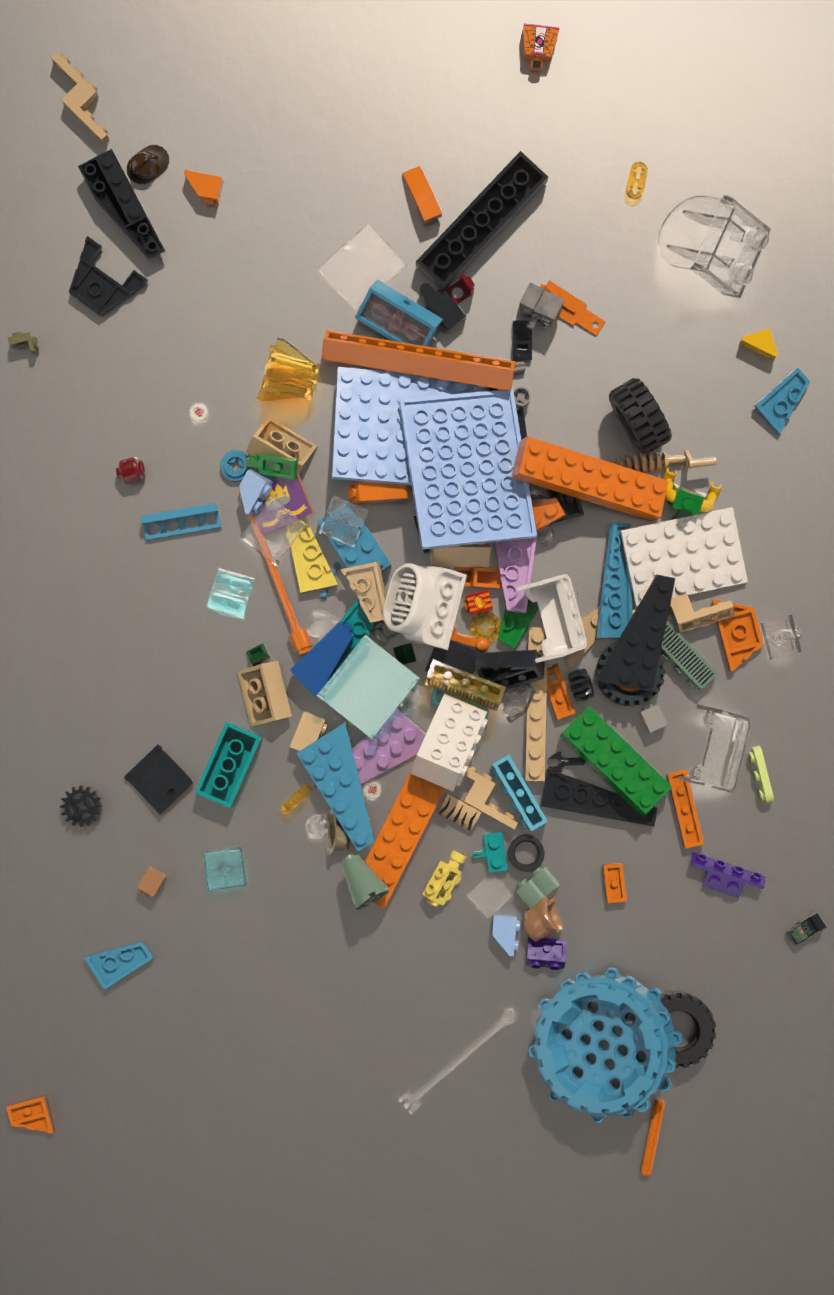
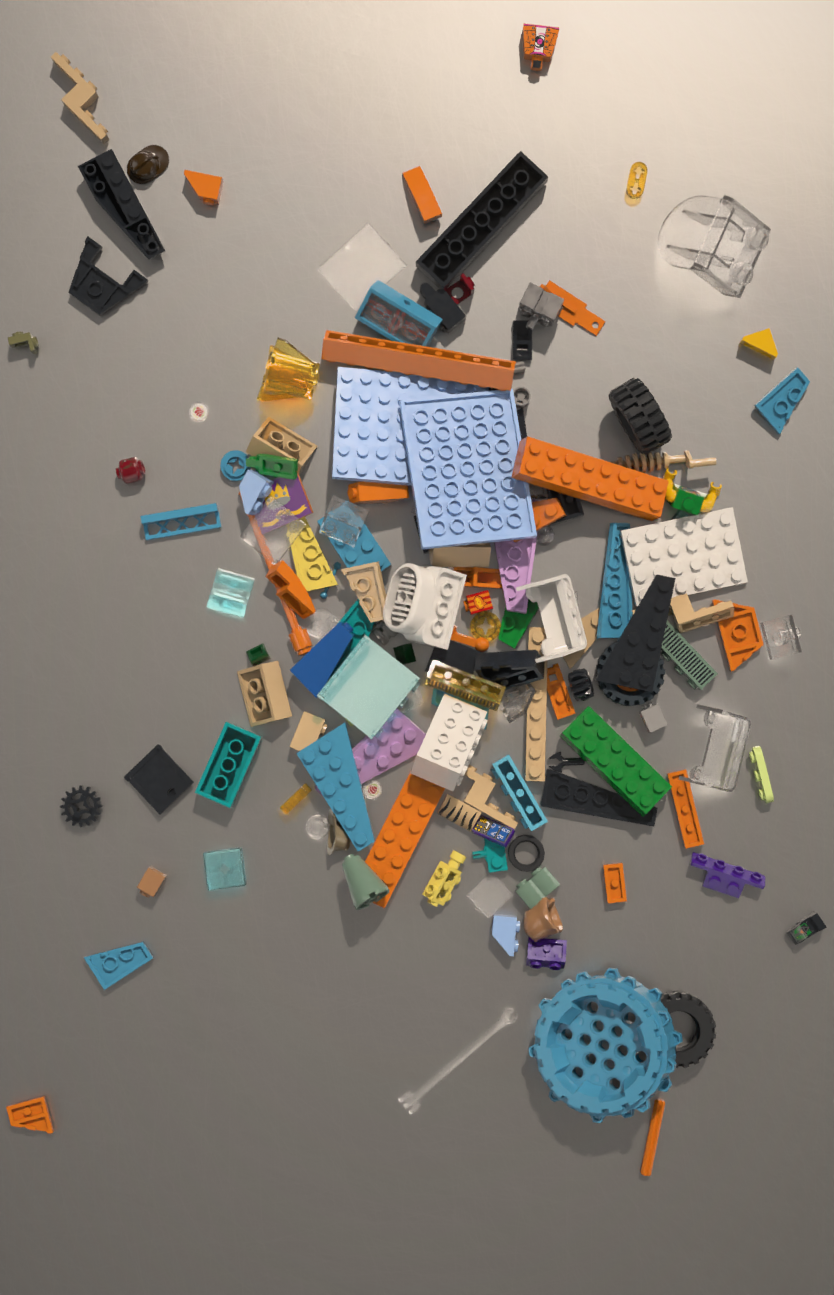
none -> orange slope [265,560,316,619]
none -> tile [472,815,515,848]

